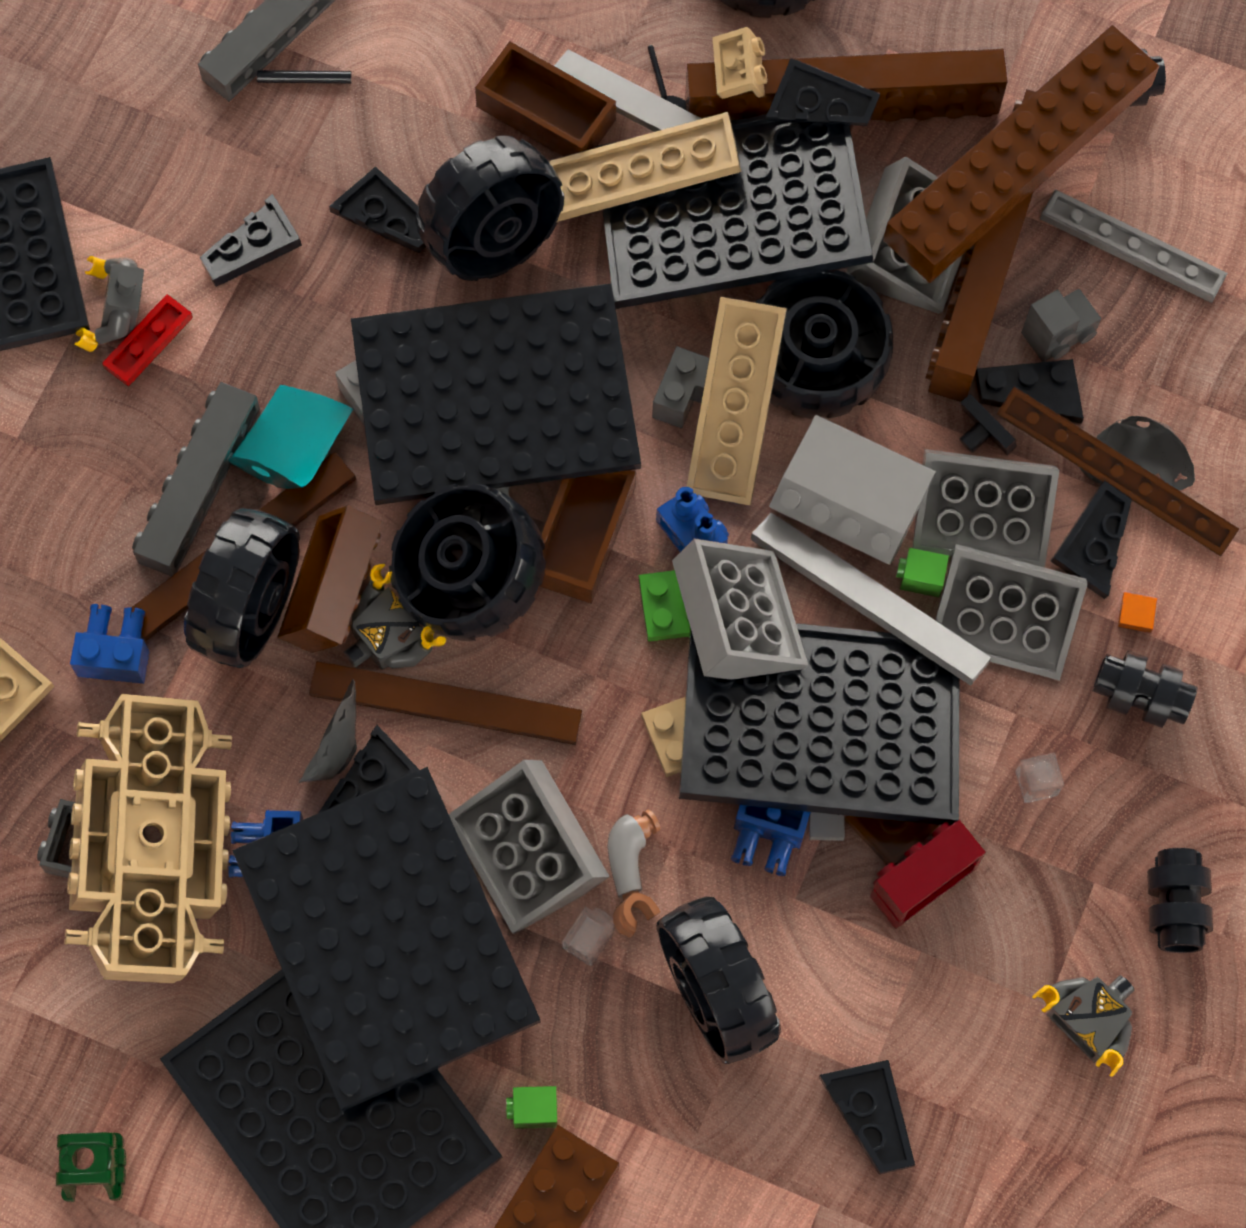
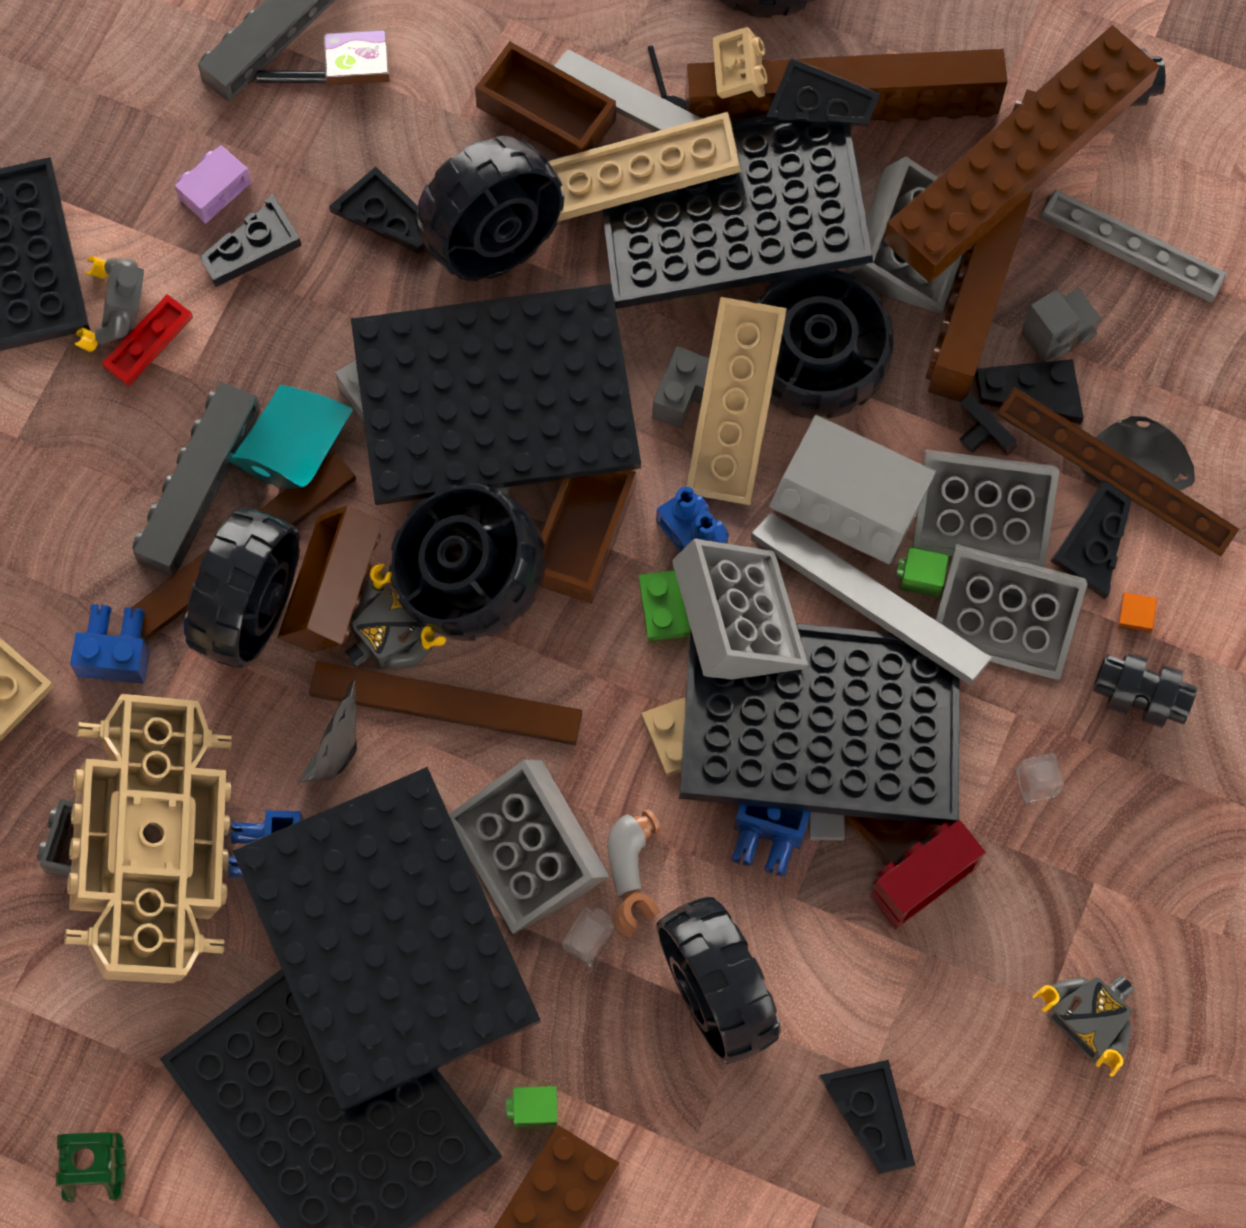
black wing [318,724,419,813] -> none
black piece [1147,848,1213,953] -> none
none -> lavender hinge [174,145,251,224]
none -> tile [324,30,390,85]

